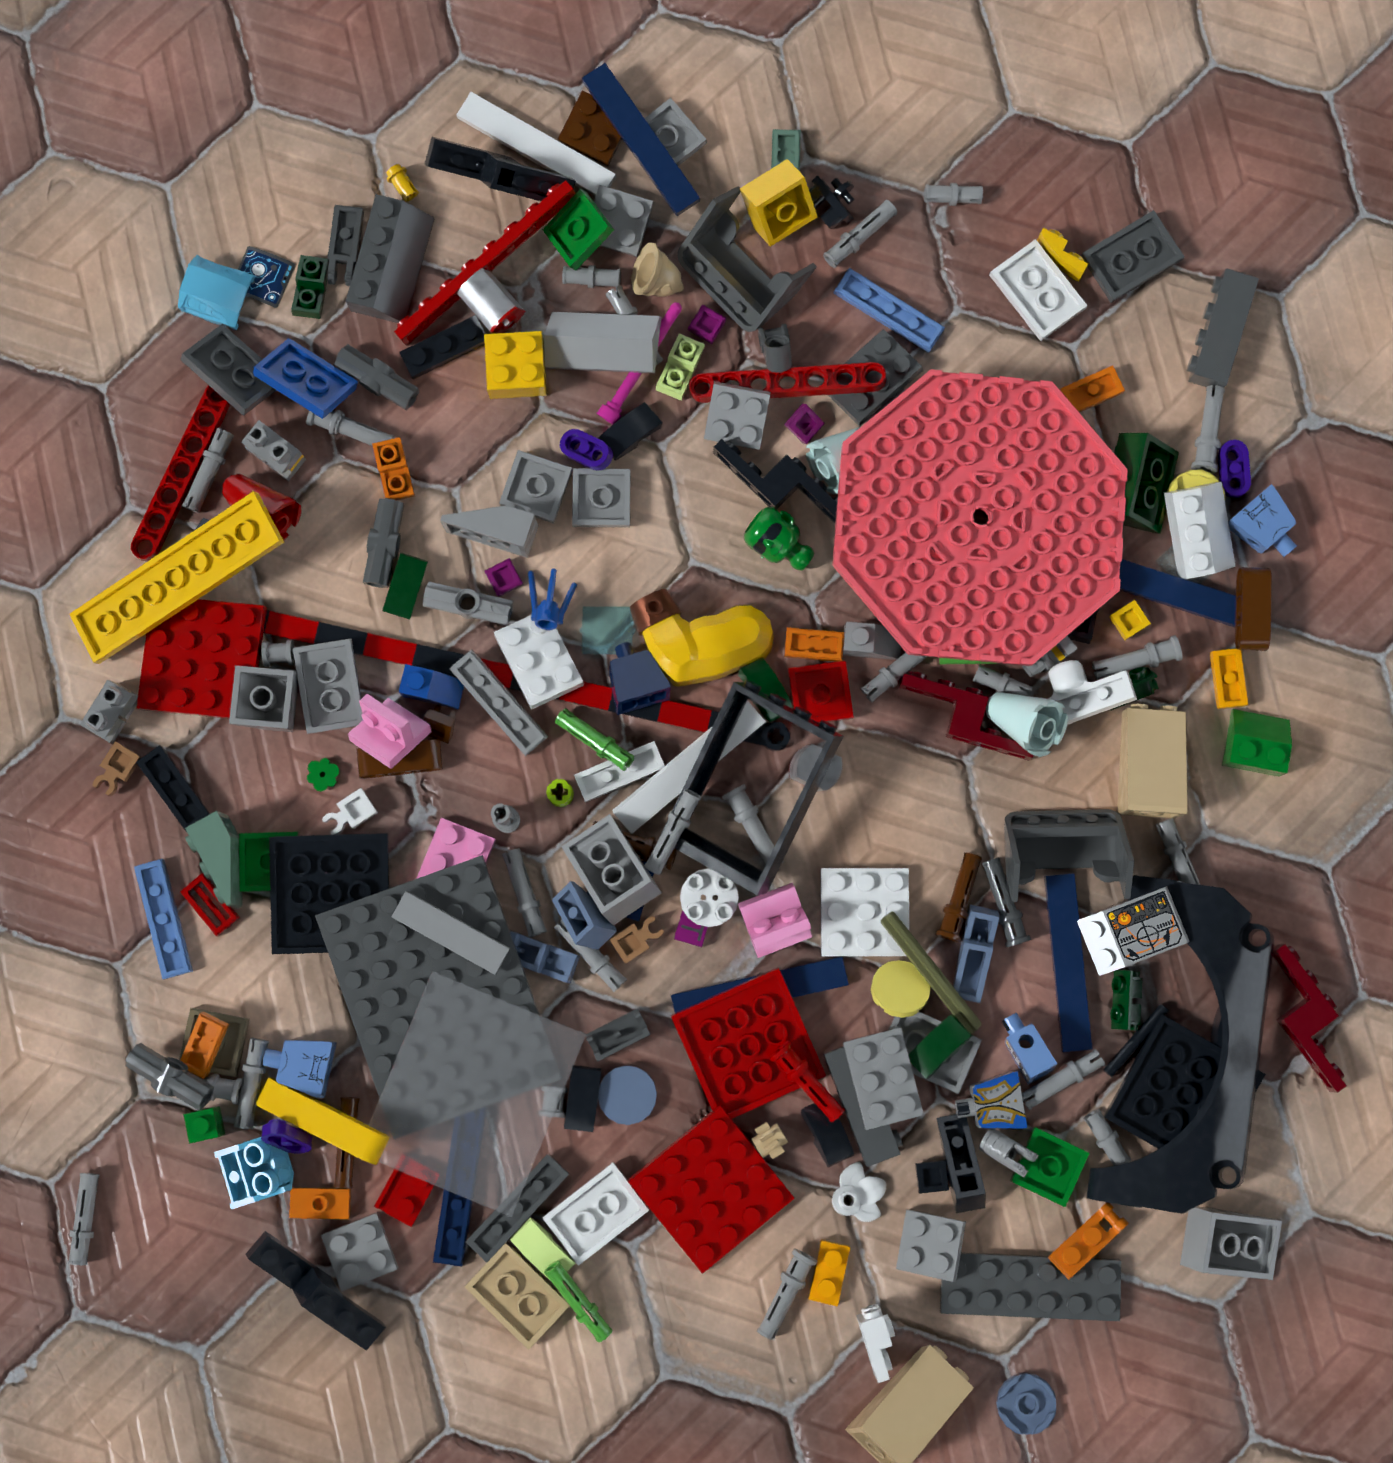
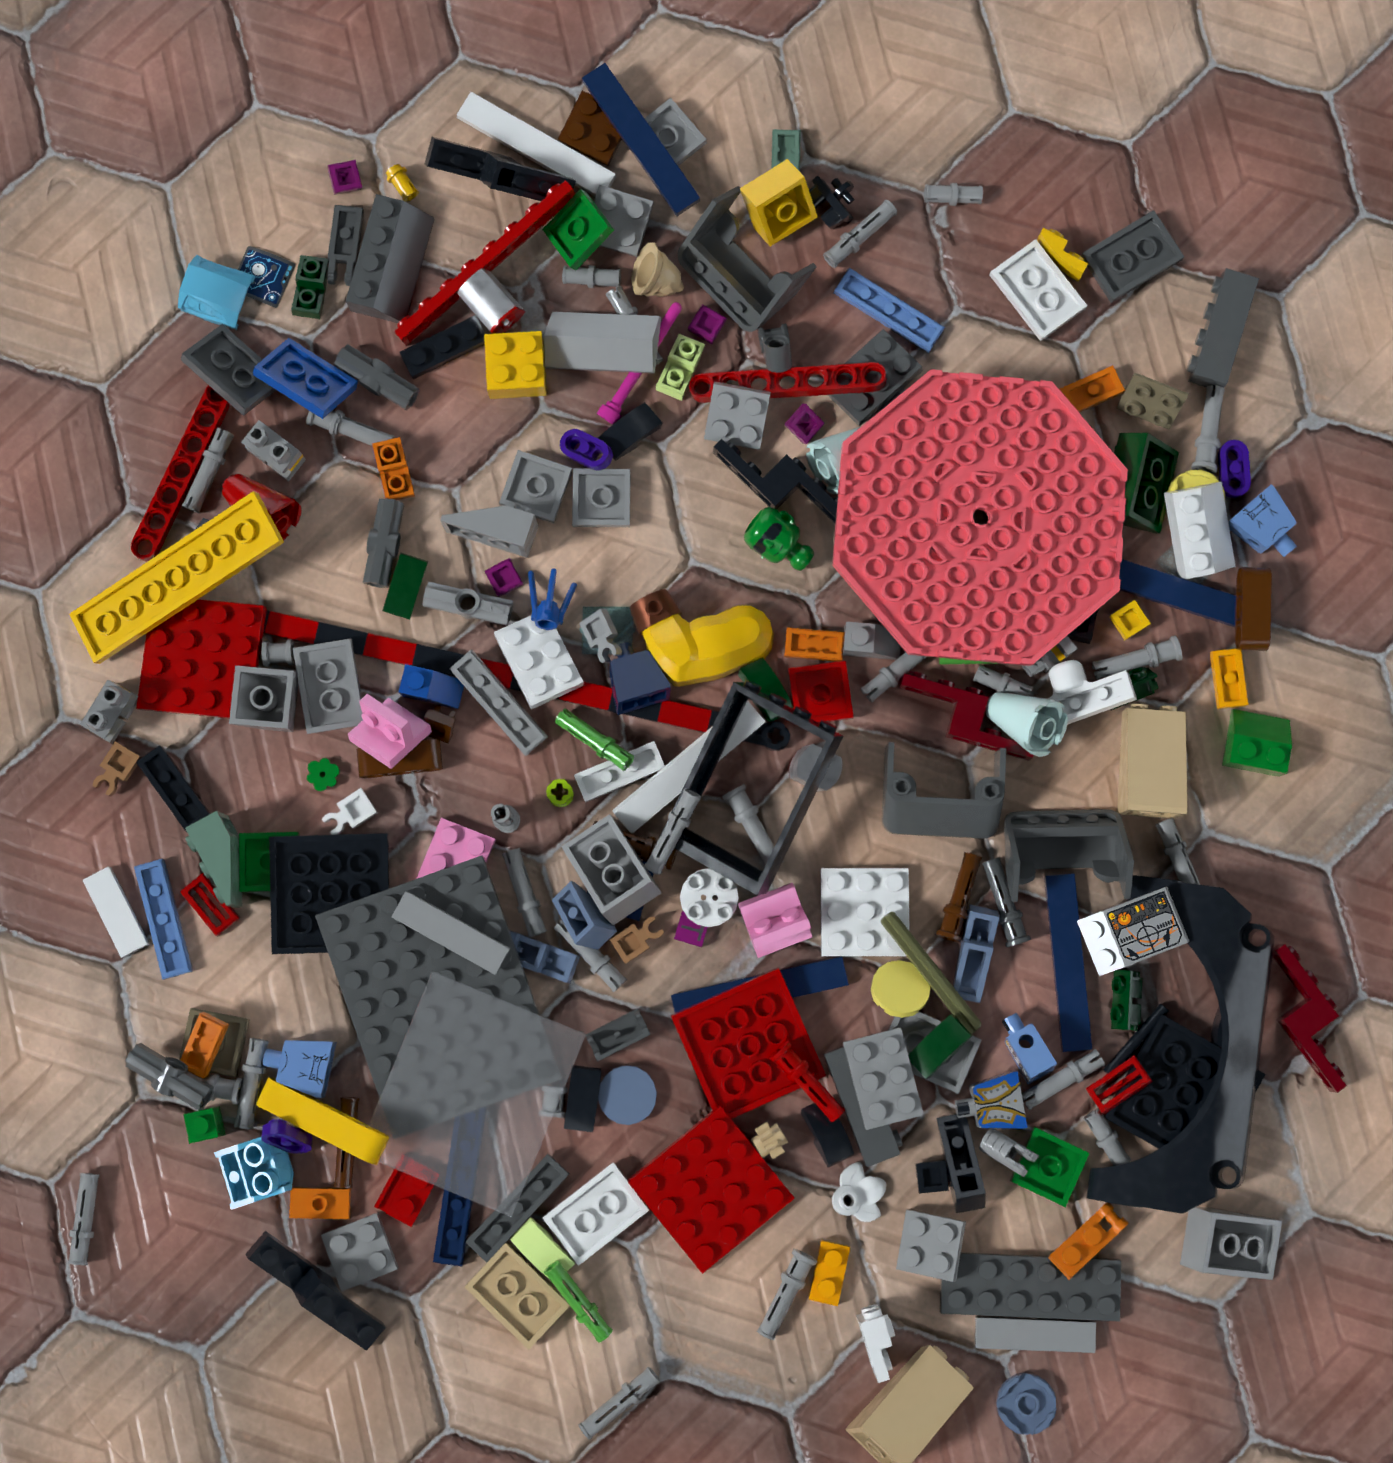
none -> white tile [83,866,149,958]
none -> magenta tile [327,160,362,195]
none -> light grey pin [578,1367,660,1440]
none -> light grey plate [579,609,622,664]
none -> dark grey windscreen [882,742,1006,839]
none -> light grey tile [975,1316,1096,1353]
none -> red tile [1086,1056,1153,1115]
none -> dark tan hinge [1116,372,1189,429]

